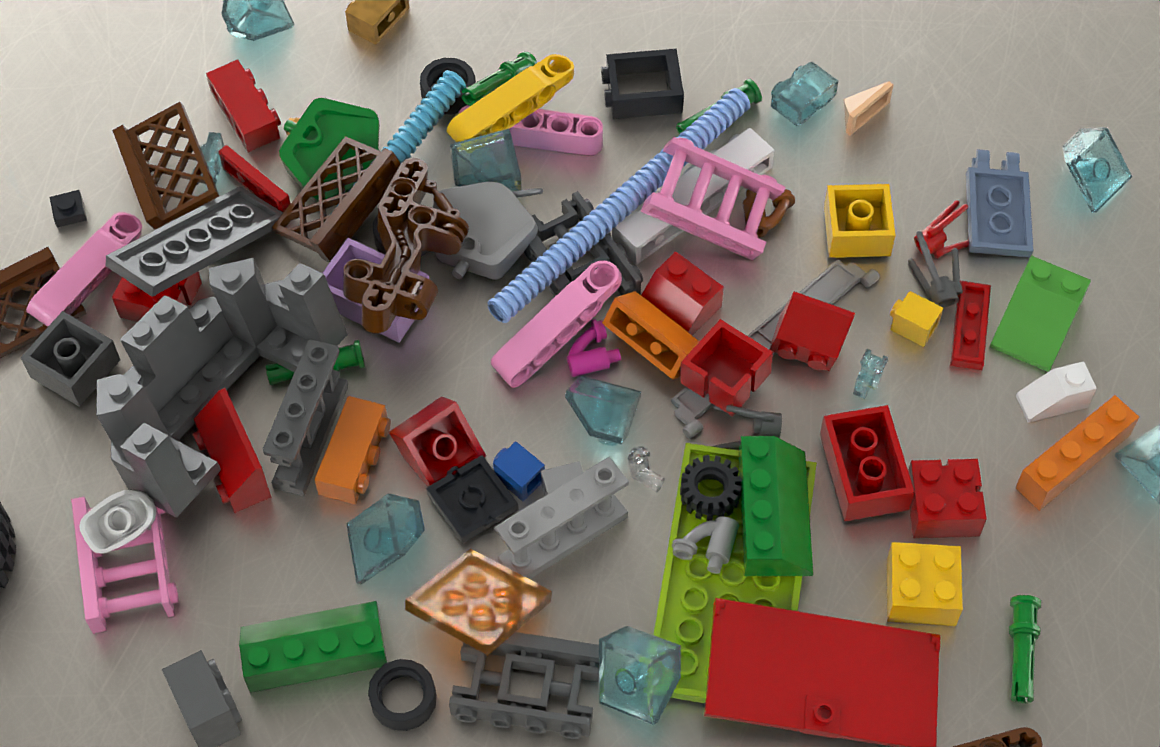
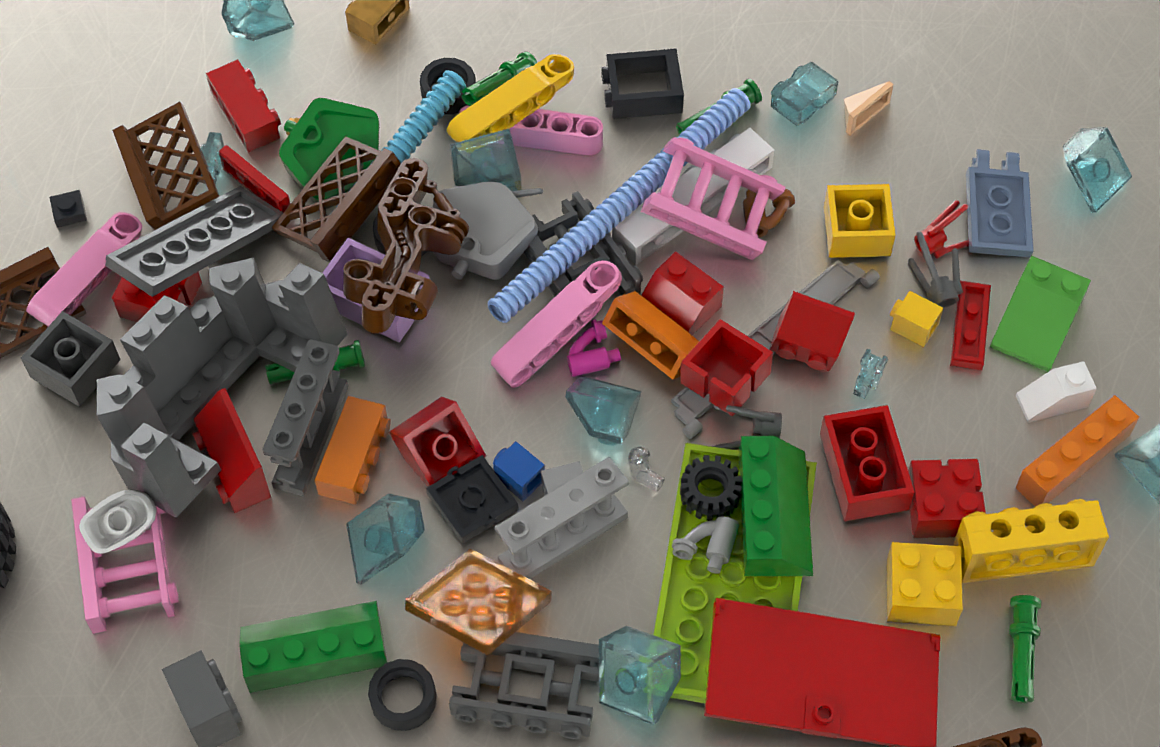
none -> yellow brick [953,499,1109,583]

